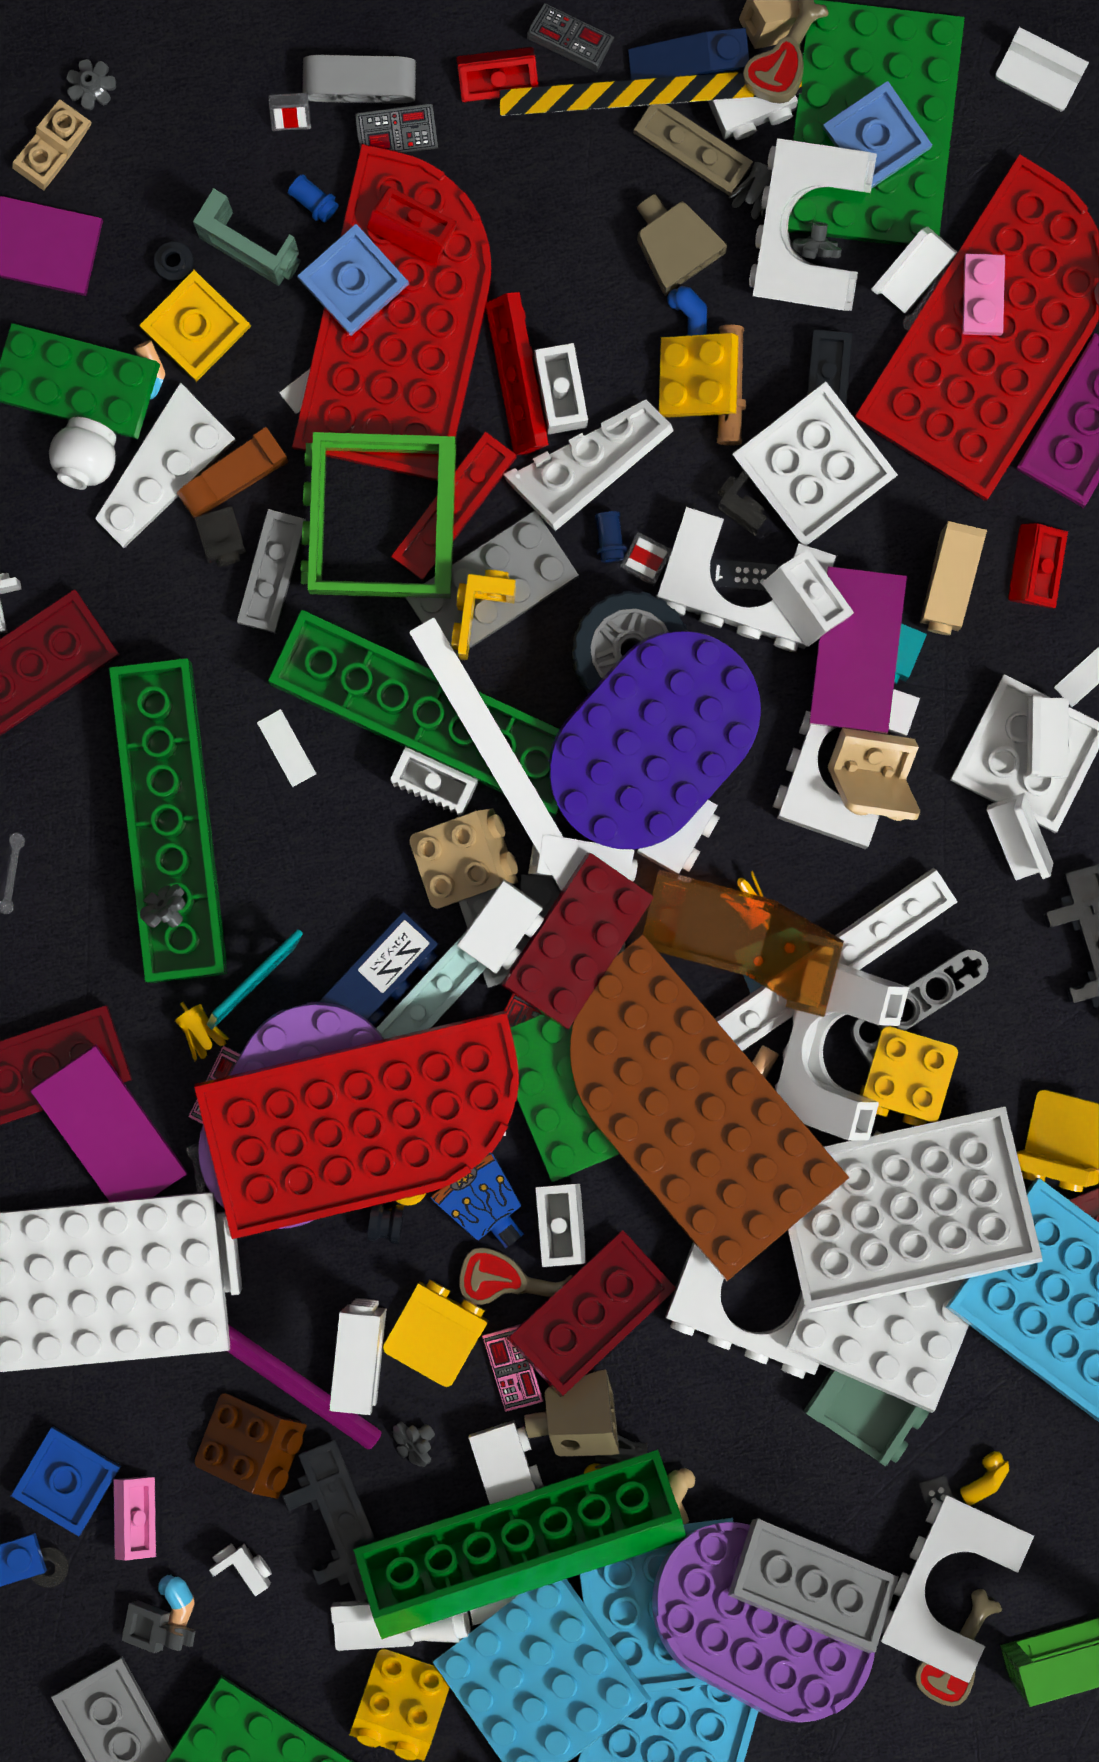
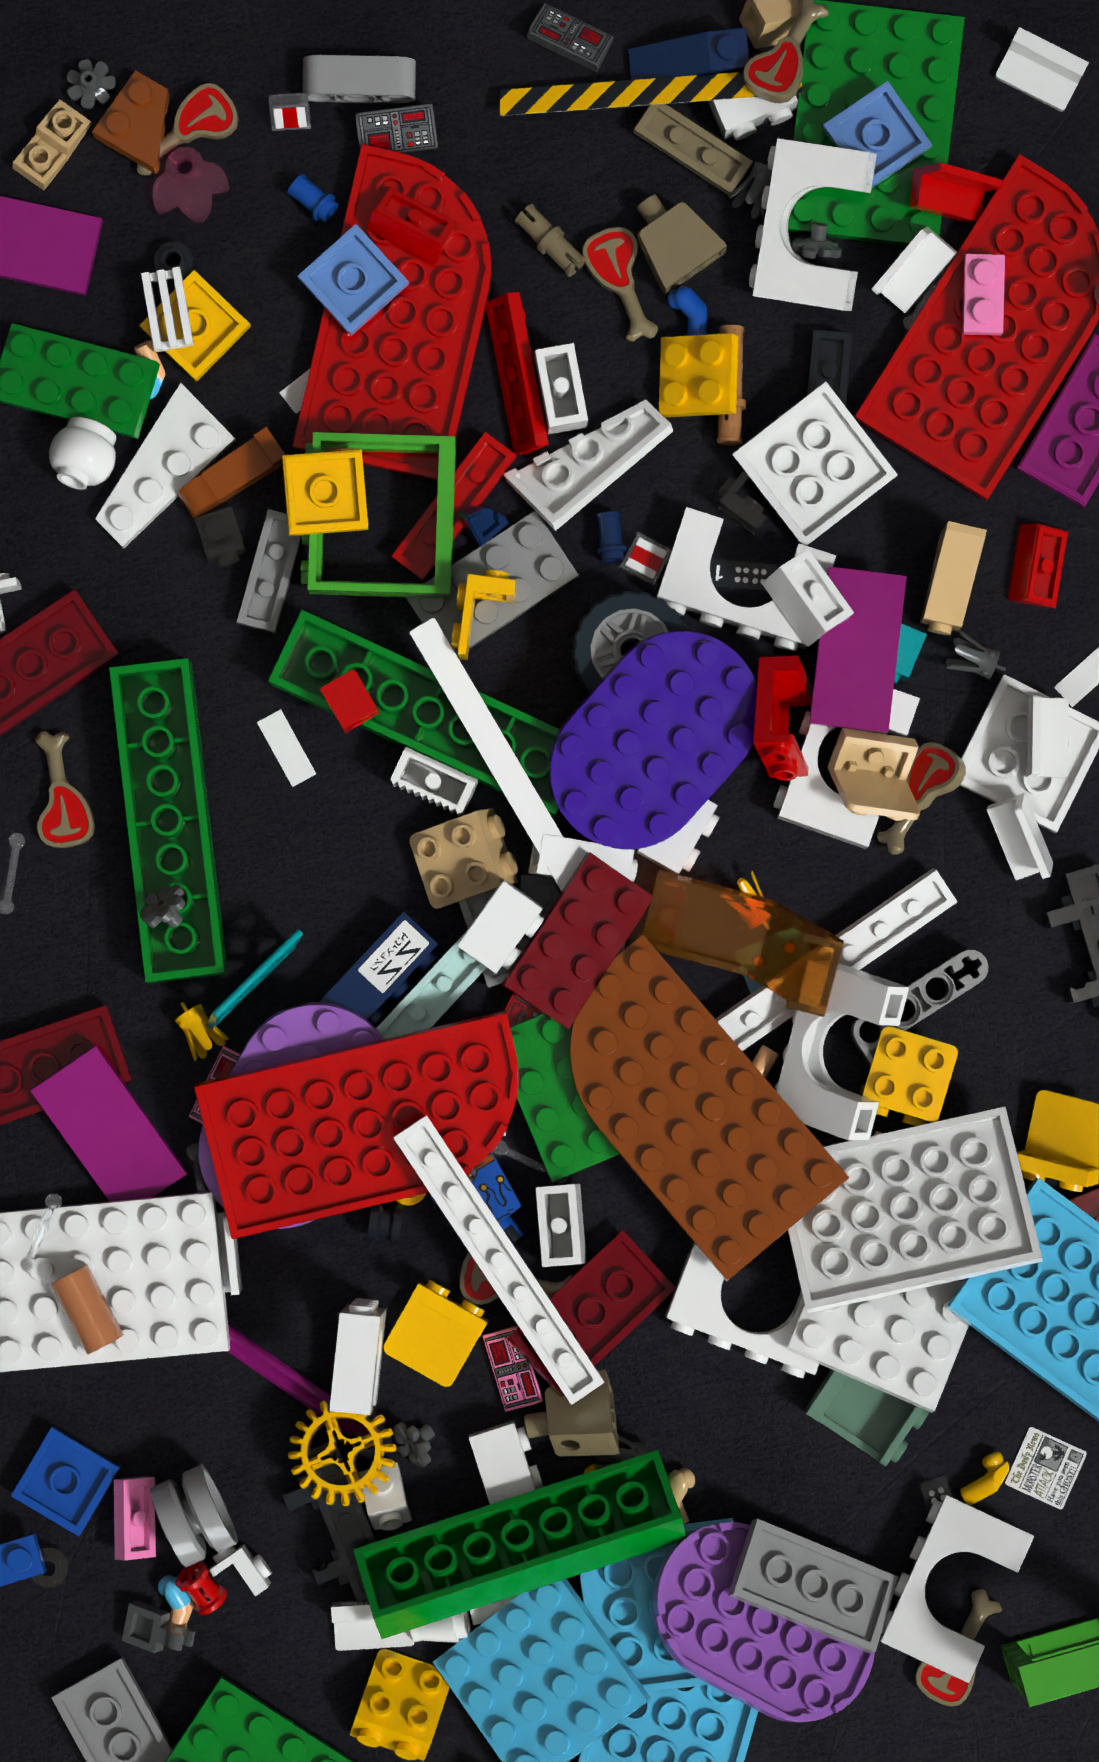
sand green panel [193,188,301,286] -> none
reddish brown bracket [195,1393,307,1499] -> none
red slope [456,47,539,102] -> none
none -> clear hinge [20,1194,62,1272]
none -> dark tan piece [35,731,95,848]
none -> nougat brick [51,1265,124,1355]
none -> dark orange wing [92,70,170,174]
none -> piece [137,83,239,176]
none -> white tile [141,266,194,352]
none -> light grey wheel [150,1464,238,1567]
none -> clear pink plate [153,147,229,223]
none -> red bush [175,1562,227,1615]
none -> yellow tile [282,449,368,536]
none -> yellow gear [288,1401,397,1506]
none -> red panel [320,670,380,733]
none -> white bracket [359,1462,412,1530]
none -> white plate [393,1115,605,1405]
none -> dark blue tile [458,506,509,547]
none -> clear hinge [493,1140,568,1185]
none -> dark tan pin [515,204,586,277]
none -> dark tan piece [582,227,658,342]
none -> red panel [753,656,813,781]
none -> dark tan piece [877,742,966,855]
none -> red panel [909,163,1003,224]
none -> dark grey piece [945,630,1006,680]
none -> sticker [1005,1427,1087,1509]

